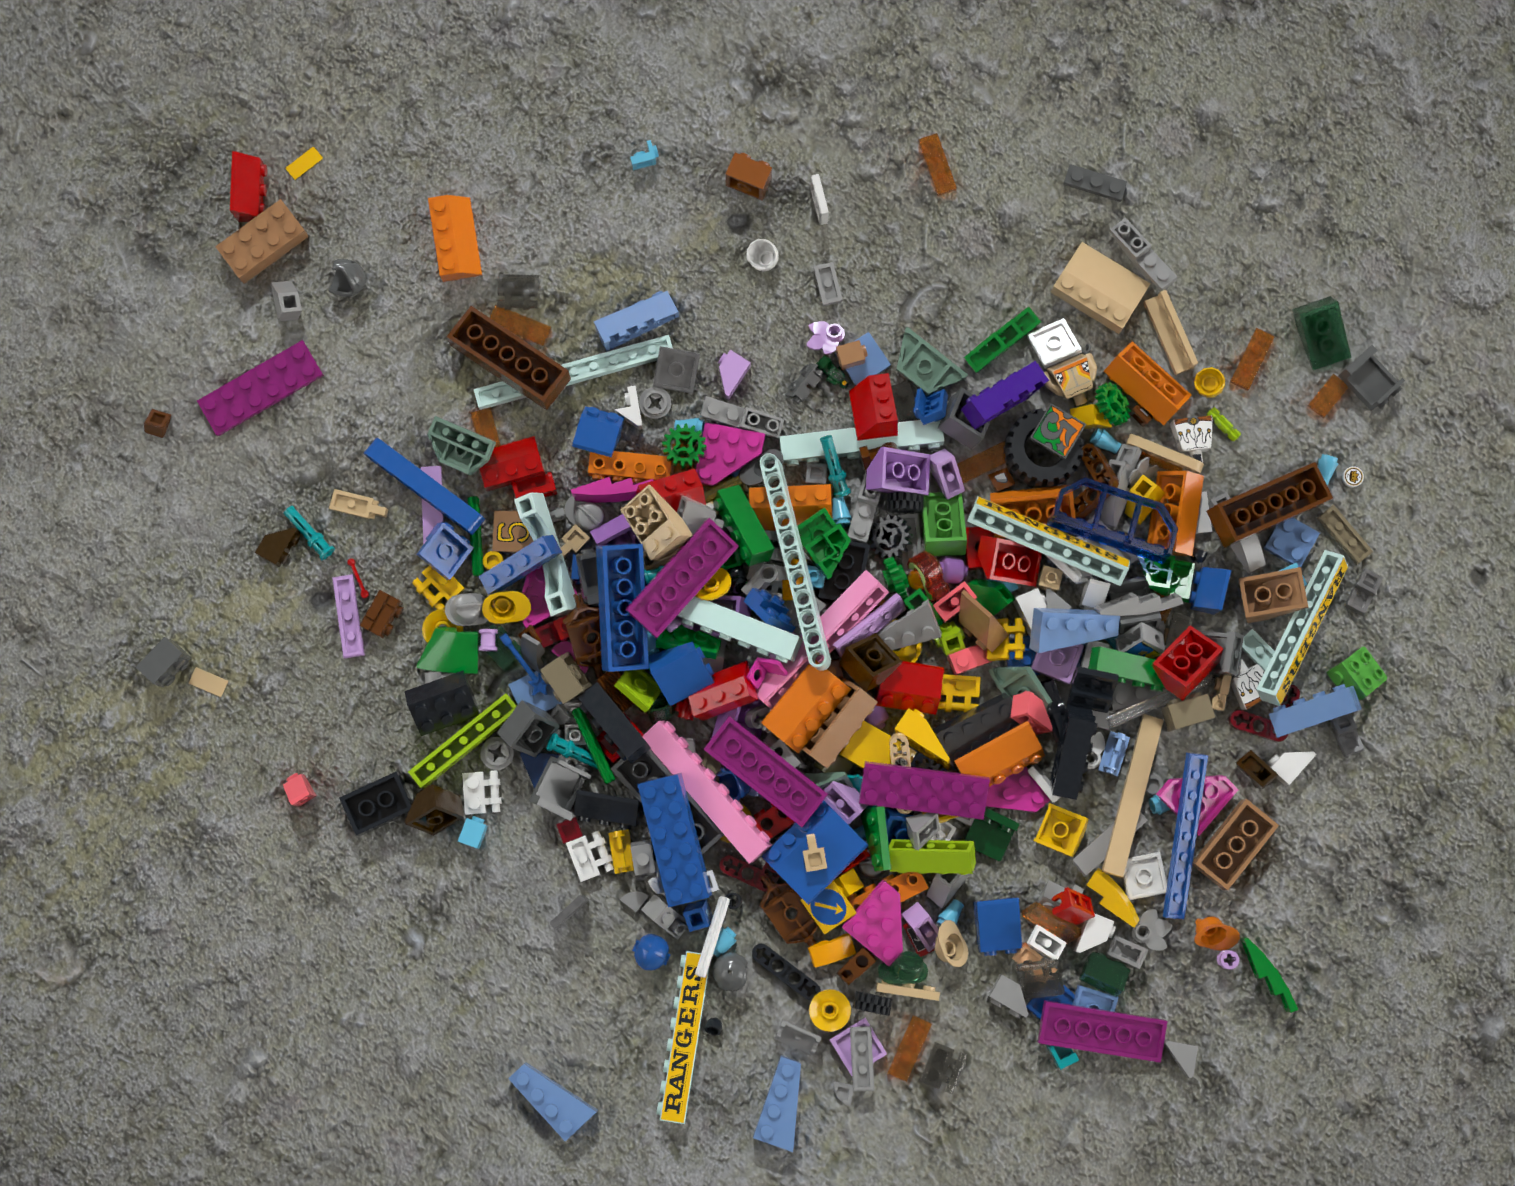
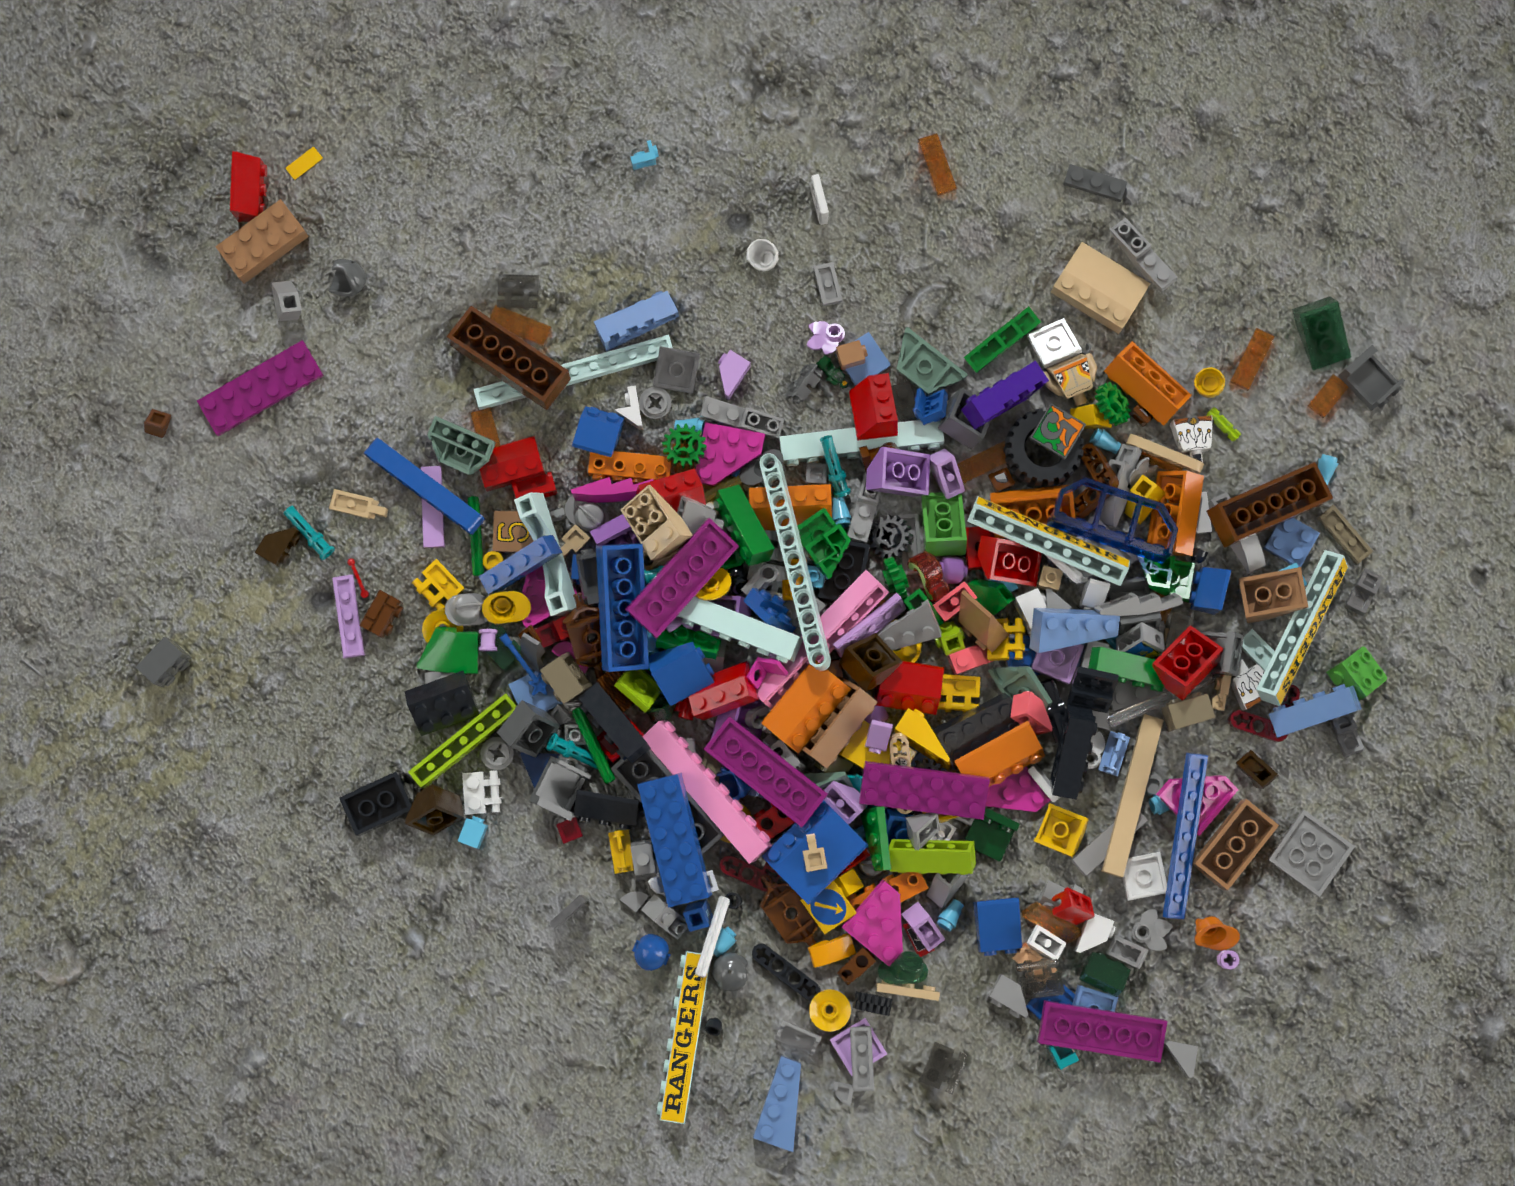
tan sticker [189,667,228,697] -> none
coral slope [283,773,317,807] -> none
plate [416,522,473,580] -> none
orange slope [428,195,483,282] -> none
medium blue wedge [508,1062,598,1141] -> none
white plate [566,830,614,882] -> none
dark orange brick [725,152,772,201] -> none
black tyre [886,492,924,514] -> none
clear orange tile [887,1015,932,1082] -> none
yellow tile [908,568,929,590] -> none
tan piece [935,920,968,967] -> none
yellow slope [1087,868,1139,928] -> none
tan fence [1144,290,1198,376] -> none
green slope [1240,937,1299,1013] -> none
white slope [1268,752,1316,786] -> none
tile [1342,467,1364,488] -> none
none -> lavender slope [865,720,893,754]
none -> light grey plate [1267,810,1355,897]

